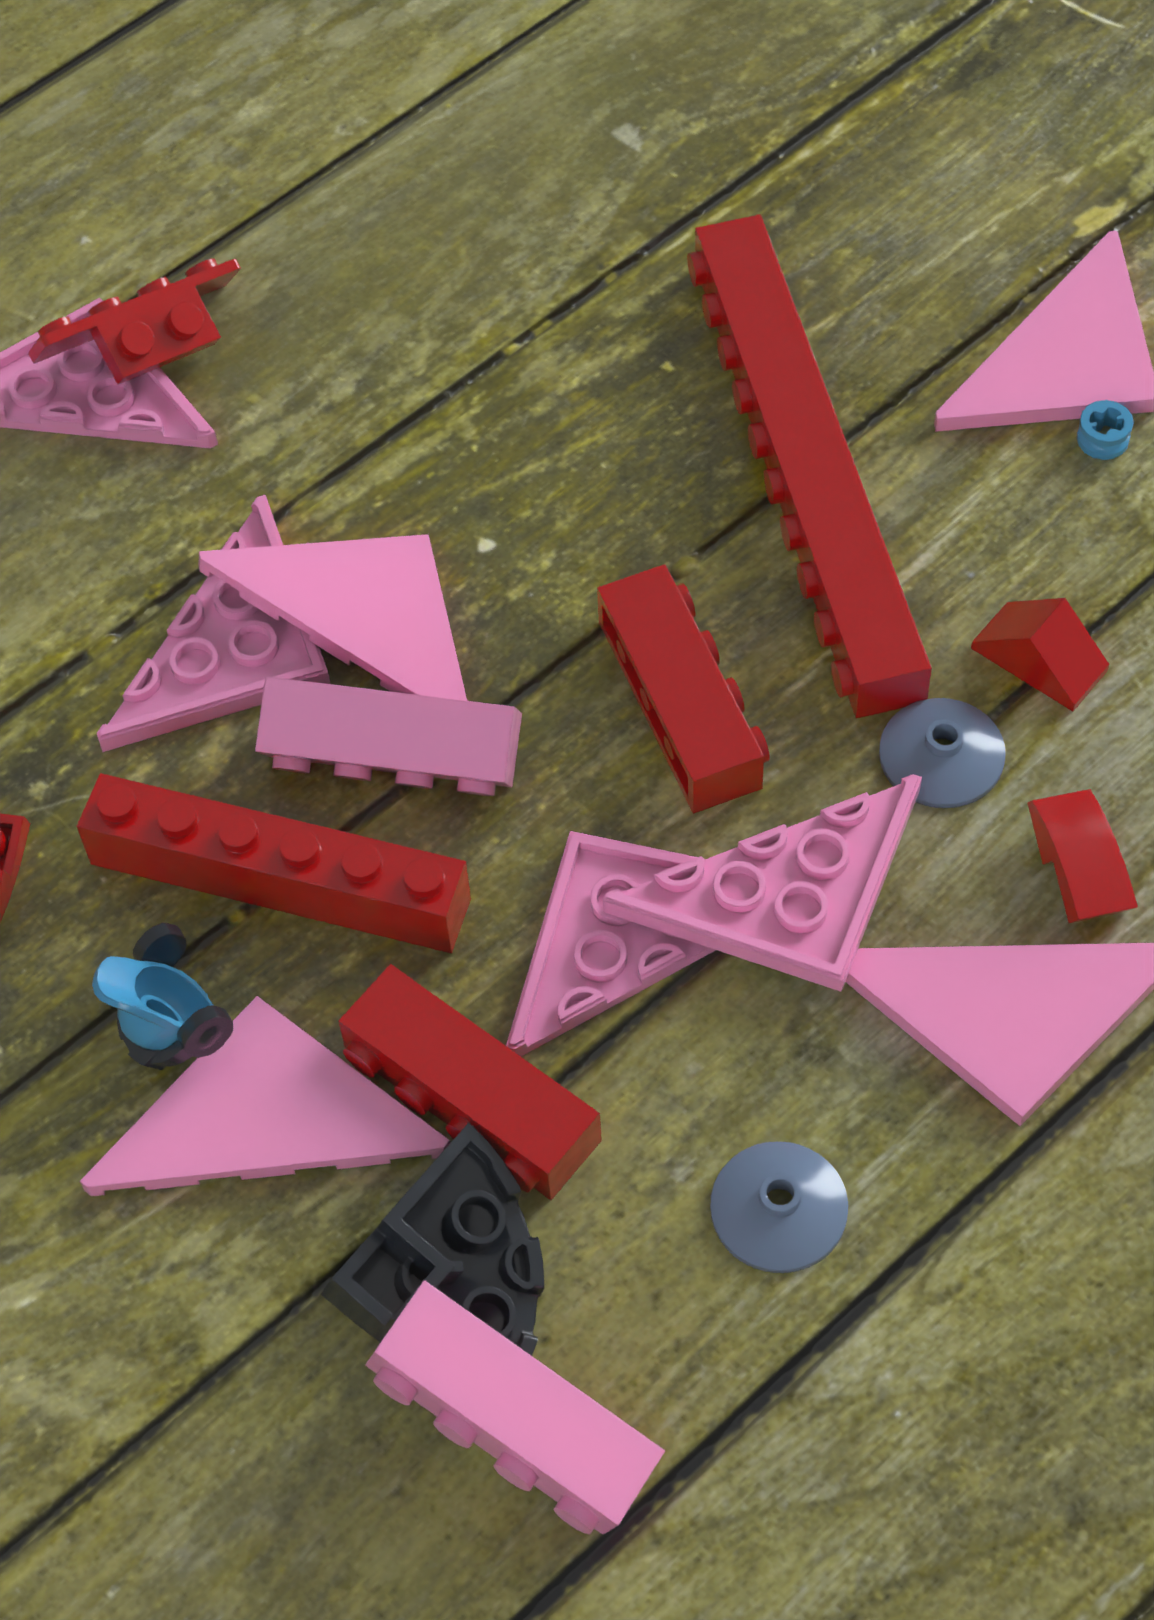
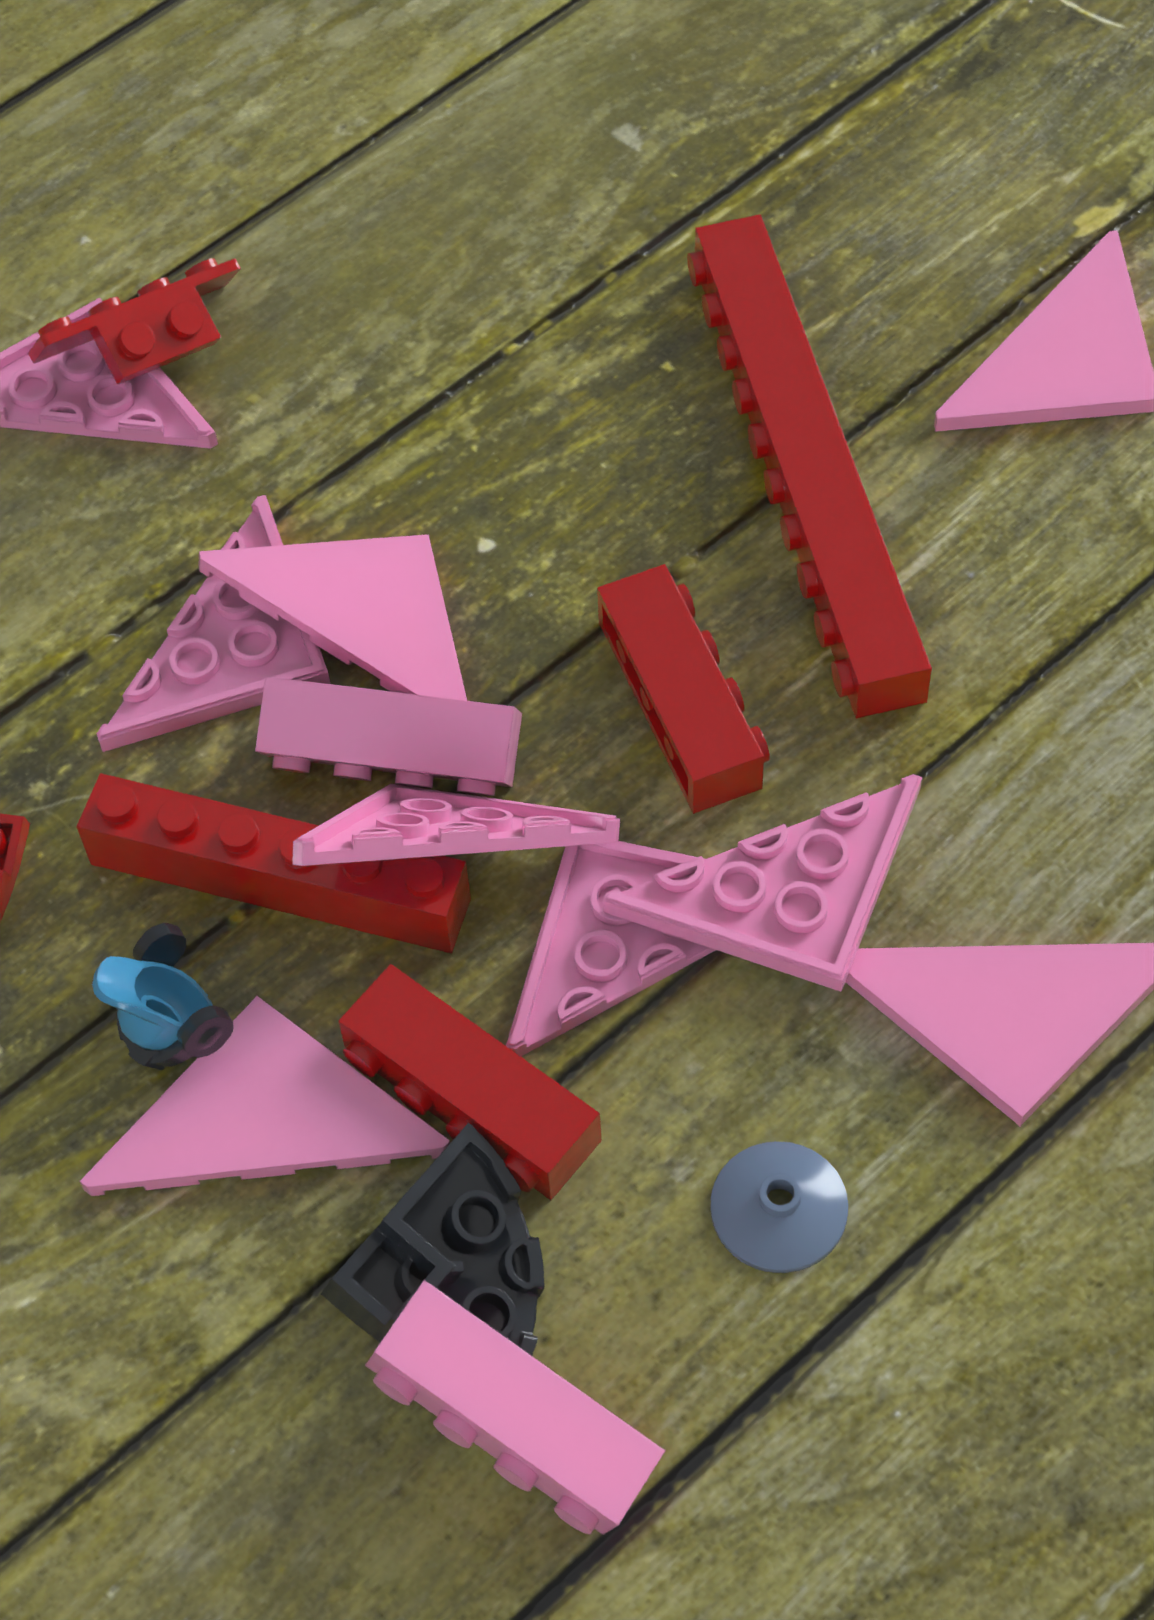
sand blue dish [879,698,1005,808] -> none
red slope [971,598,1109,712] -> none
red slope [1027,789,1138,923] -> none
dark azure bush [1077,400,1134,460] -> none
none -> bright pink tile [292,784,620,866]

